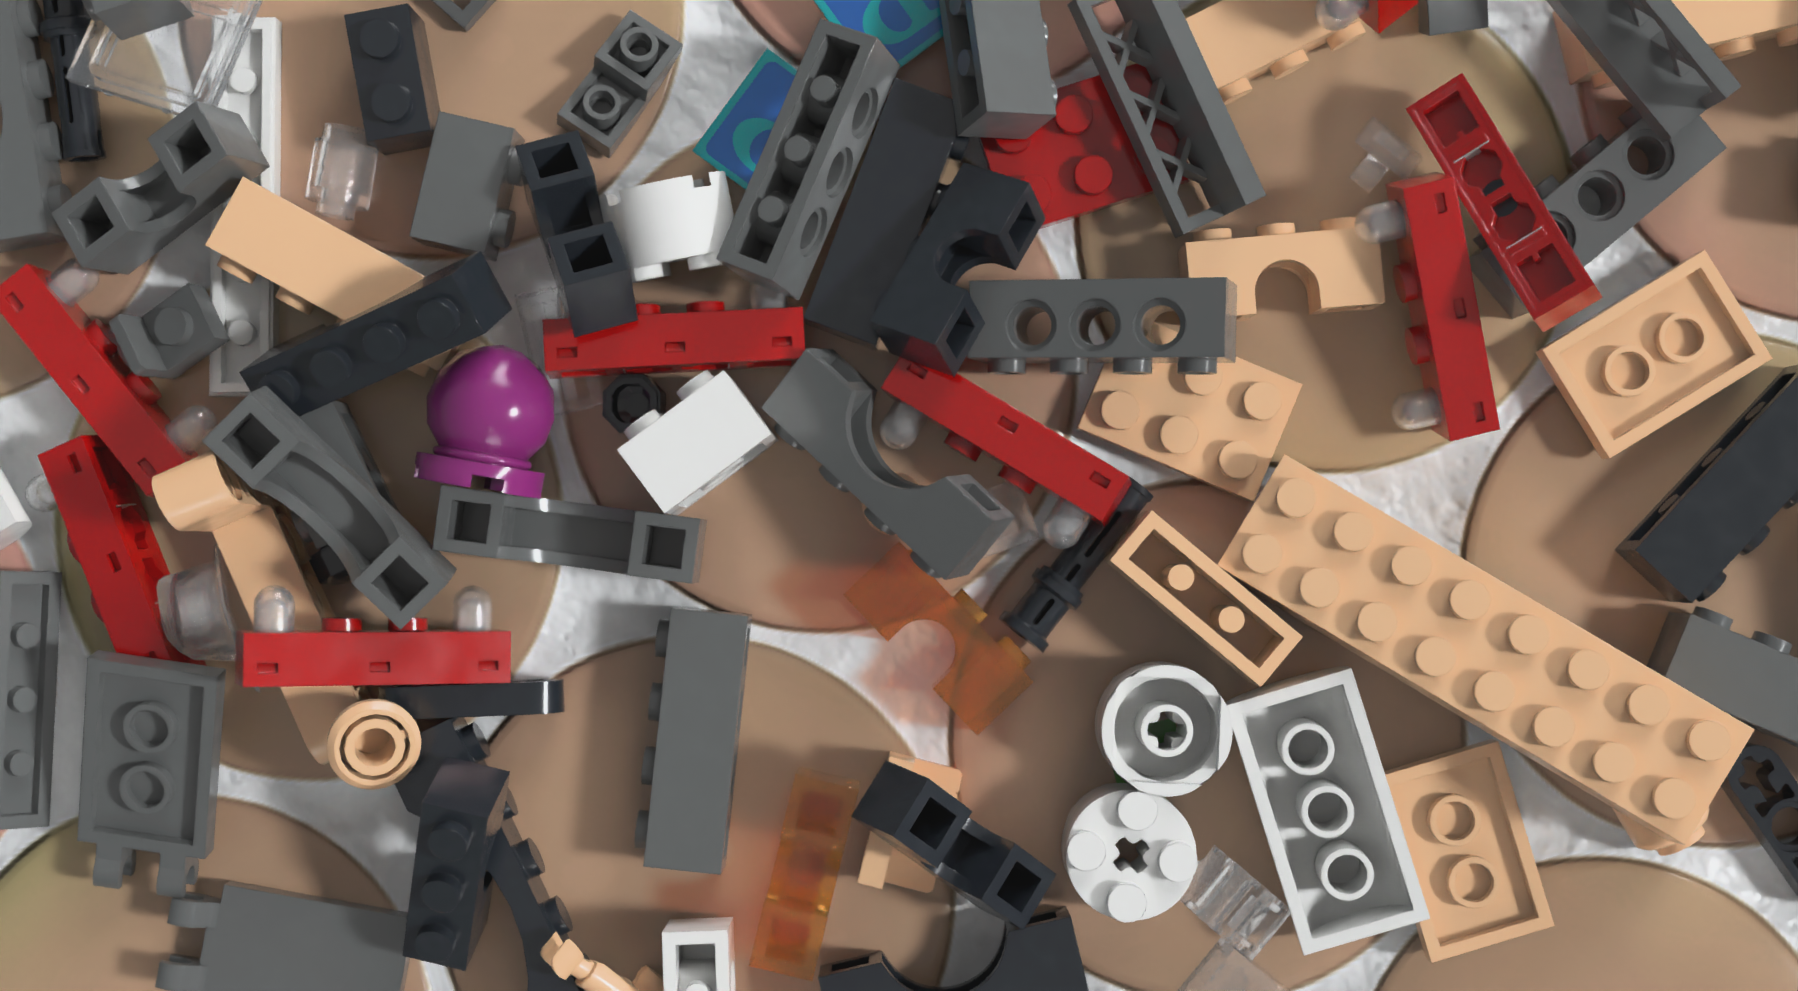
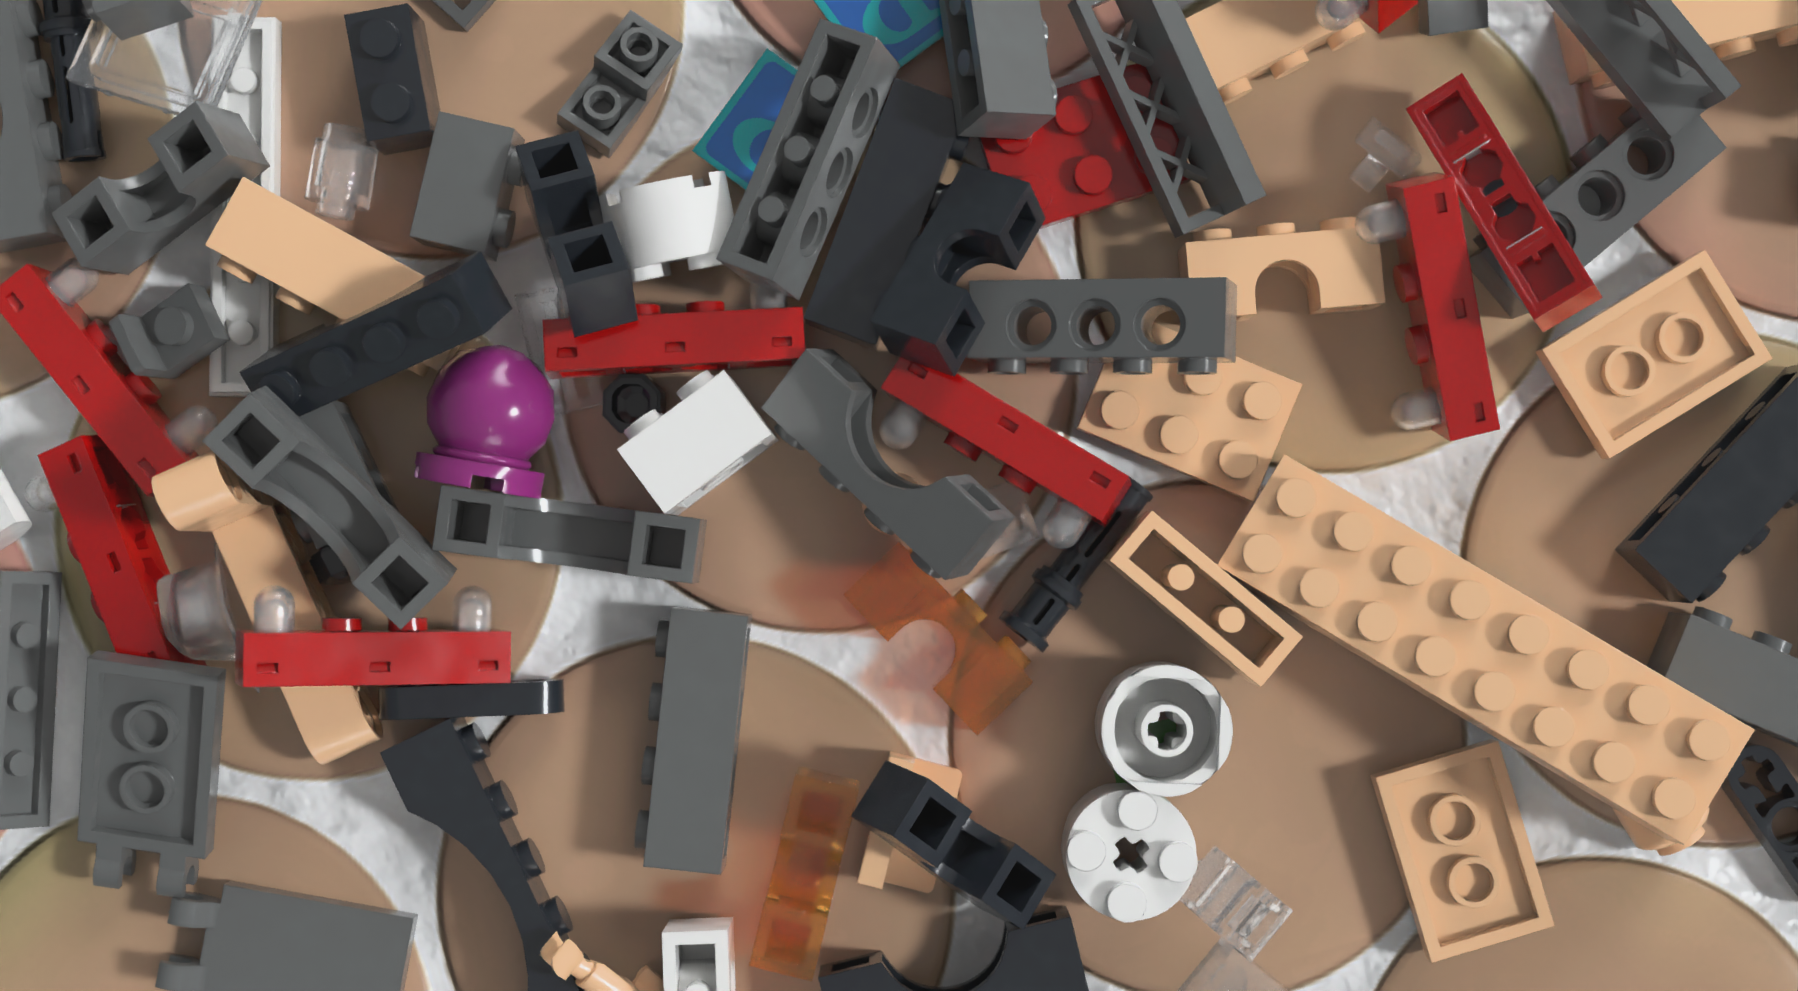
light nougat brick [327,699,421,790] -> none
black arch [402,756,510,971] -> none
white brick [1226,666,1430,956] -> none

